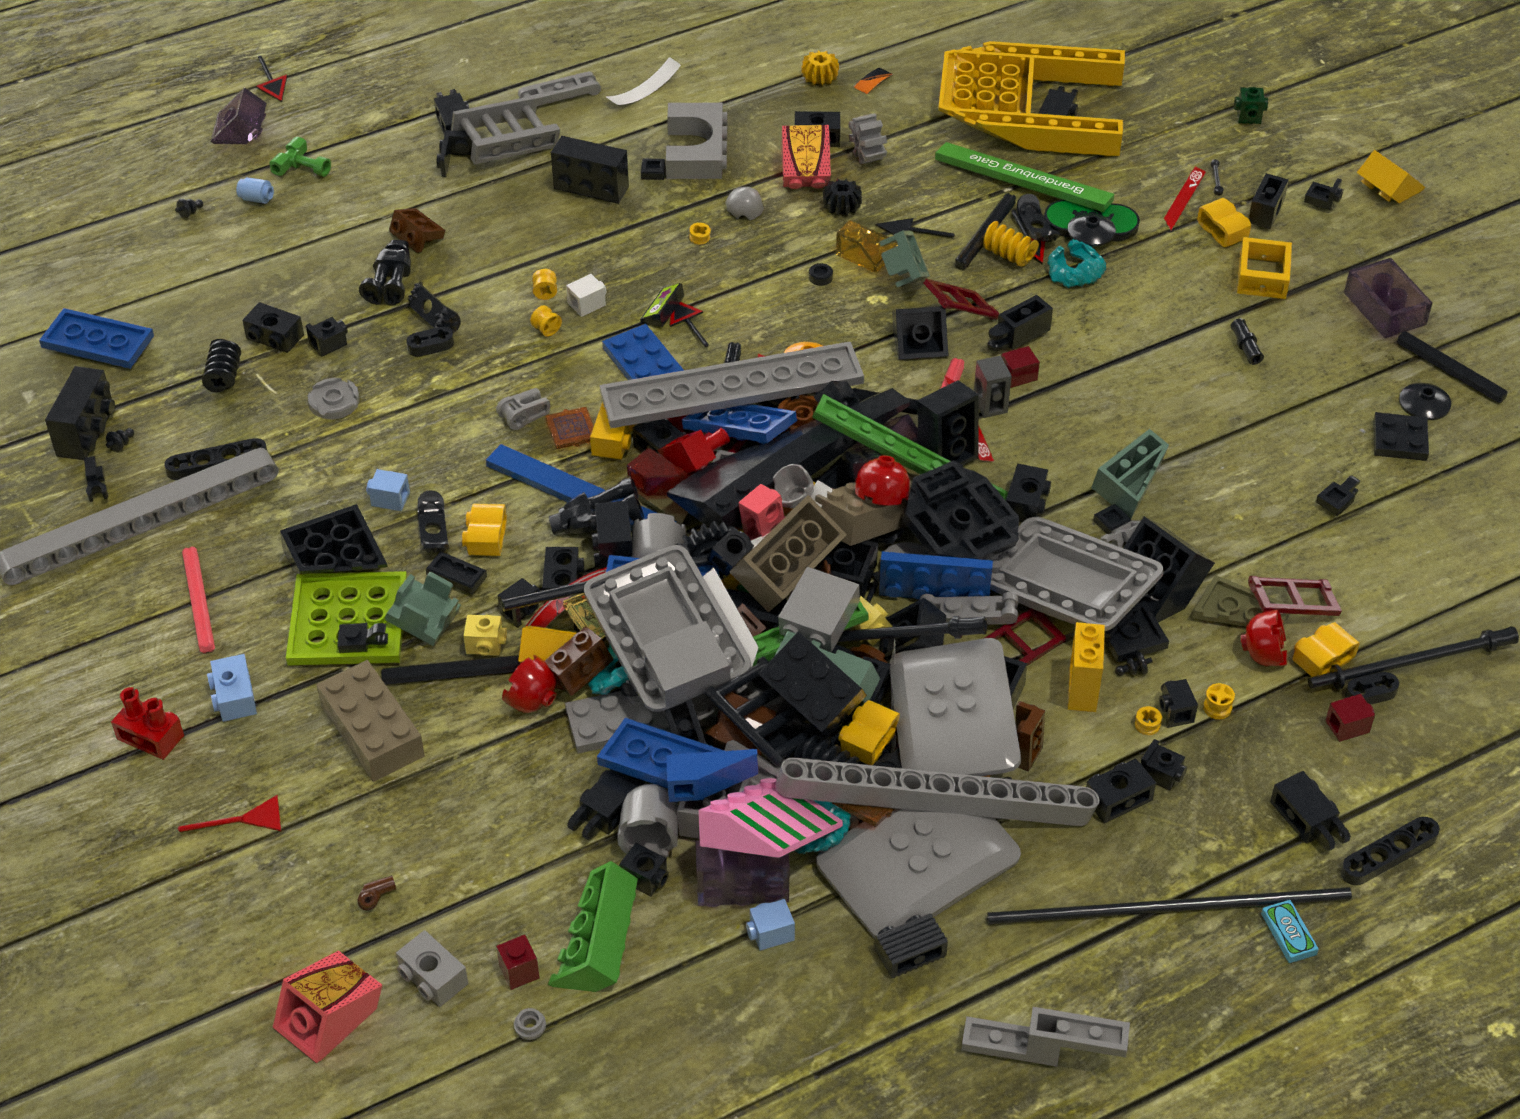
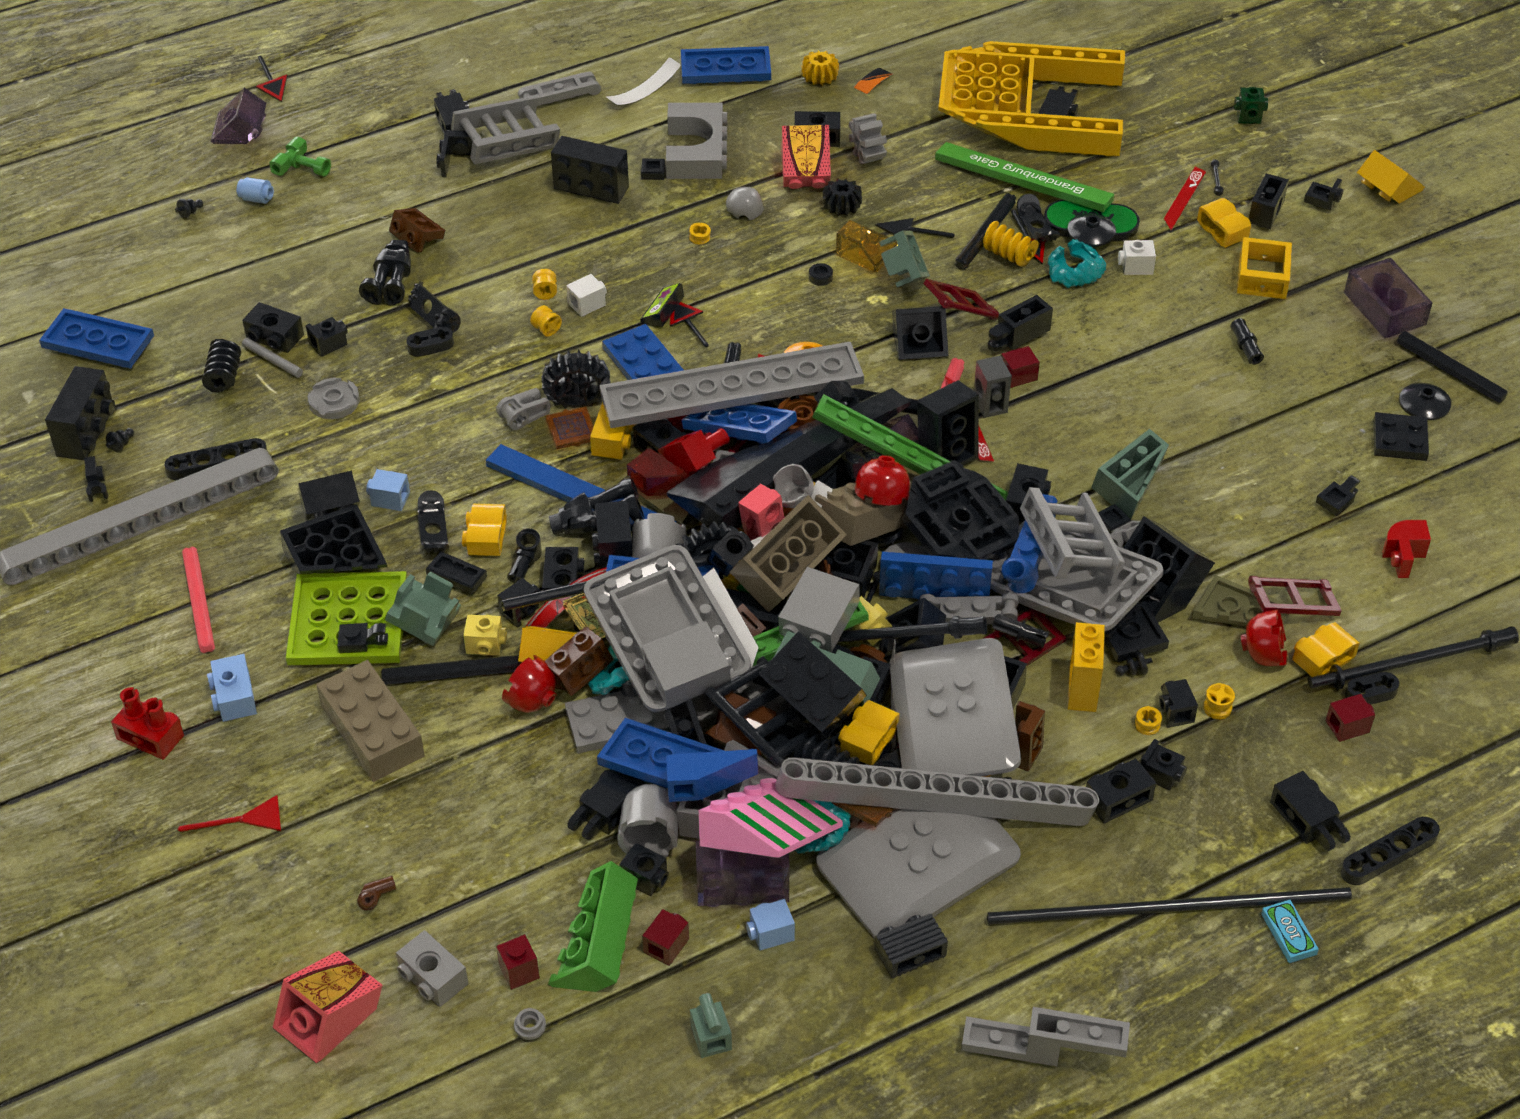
none -> light grey bar [242,338,303,378]
none -> black brick [298,470,360,520]
none -> black pin [507,528,542,583]
none -> black gear [541,349,611,409]
none -> dark red brick [642,909,689,966]
none -> blue plate [681,46,771,84]
none -> sand green brick [690,993,732,1058]
none -> black axle [992,614,1049,649]
none -> blue plate [1001,494,1058,593]
none -> light grey fence [1020,487,1125,583]
none -> white brick [1118,240,1156,275]
none -> red brick [1382,520,1431,578]

